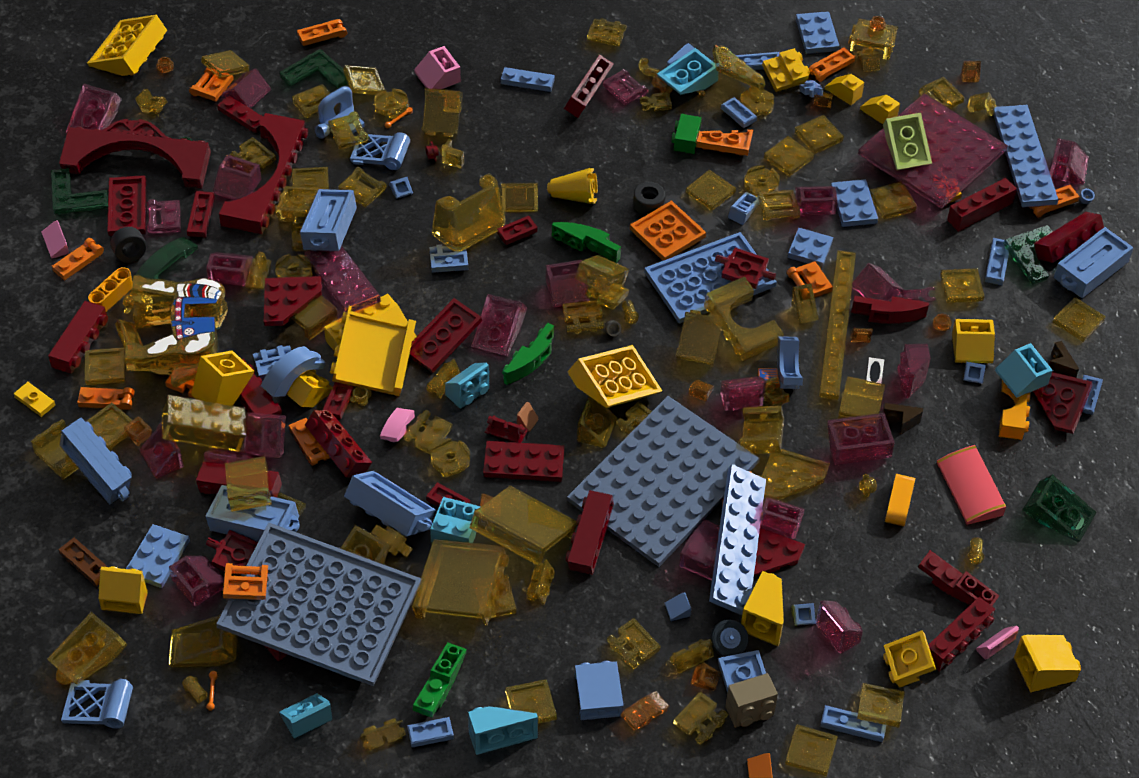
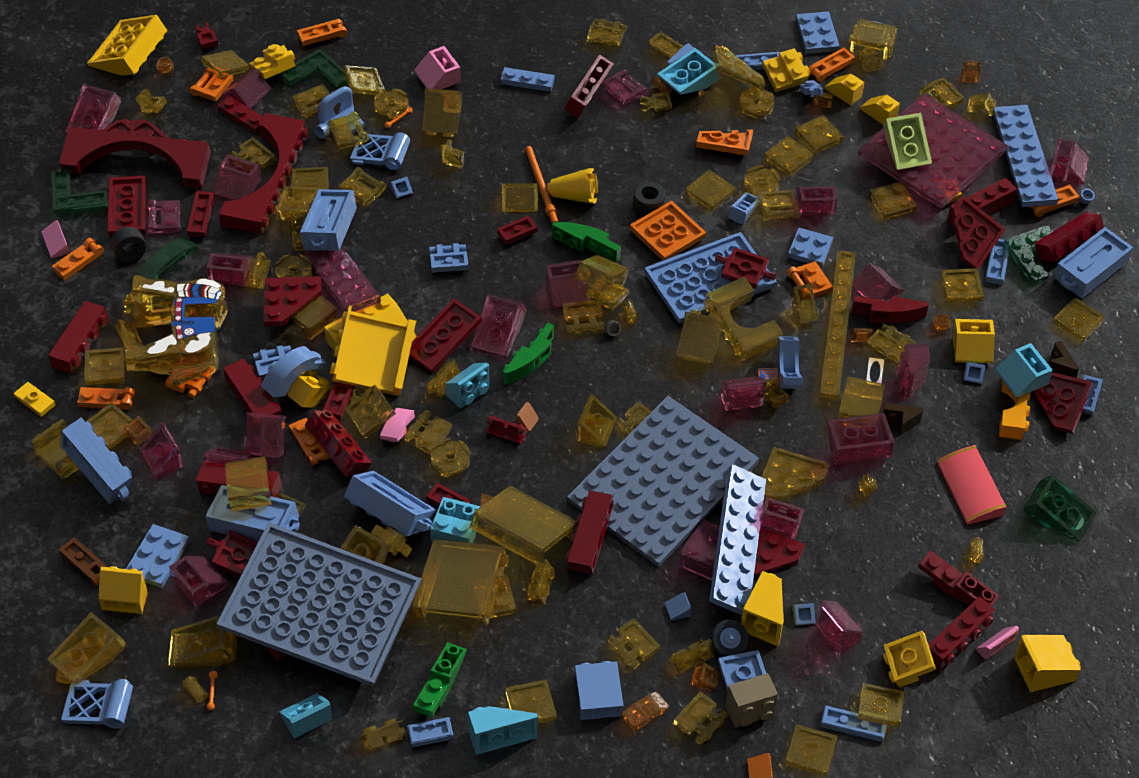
light orange beam [88,267,133,312] -> none
clear yellow brick [162,395,246,452] -> none
yellow slope [191,351,254,416] -> none
orange plate [223,563,268,600] -> none
dark red plate [425,141,439,162] -> none
clear yellow windscreen [432,173,506,252] -> none
dark red plate [483,441,565,482] -> none
yellow slope [568,345,662,408] -> none
clear yellow arm [638,58,660,78] -> none
green brick [671,114,702,154] -> none
clear orange slope [689,379,714,401] -> none
medium blue plate [721,97,757,128] -> none
clear yellow panel [740,406,784,454] -> none
medium blue plate [831,179,878,227] -> none
clear orange plate [869,16,886,31] -> none
light orange beam [885,474,915,526] -> none
clear pink plate [901,287,936,301] -> none
none -> dark red plate [196,22,218,49]
none -> yellow plate [249,44,295,79]
none -> clear yellow plate [345,384,396,438]
none -> orange bar [525,146,559,224]
none -> clear yellow plate [649,31,683,58]
none -> clear yellow plate [867,323,916,363]
none -> dark red plate [951,196,1005,271]

